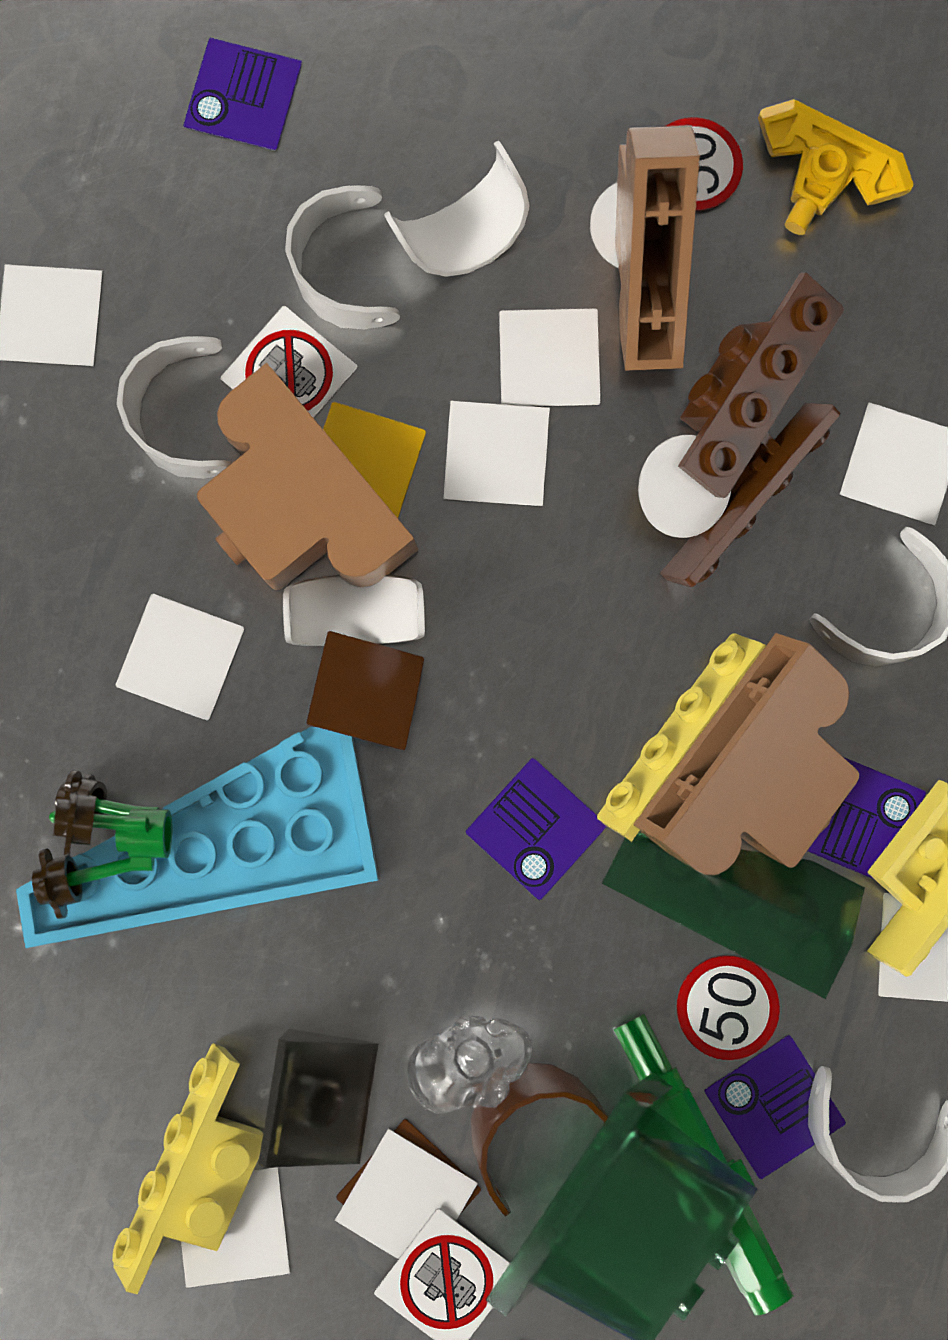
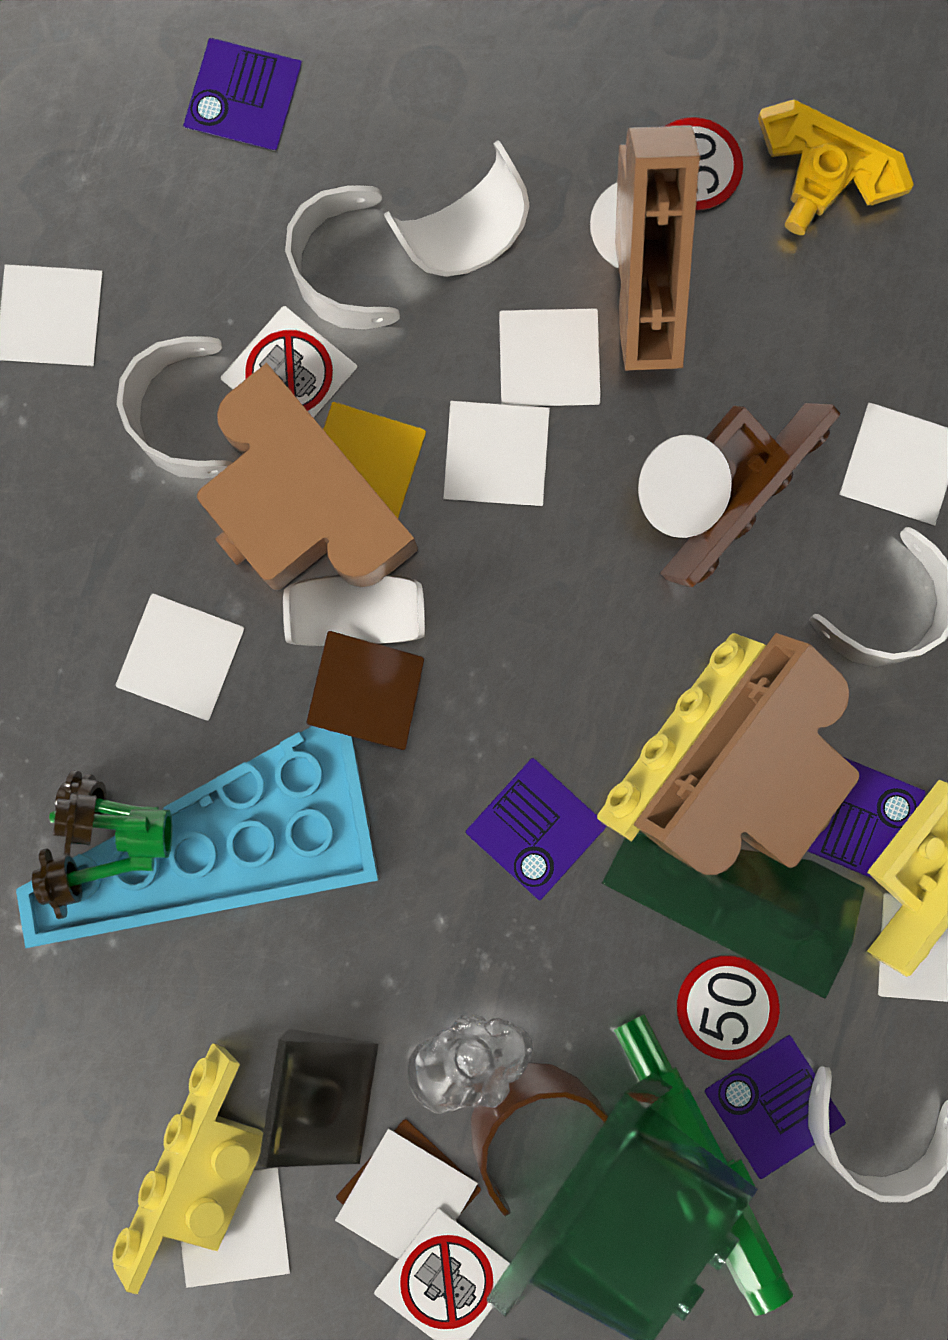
reddish brown bracket [678,272,844,498] -> none

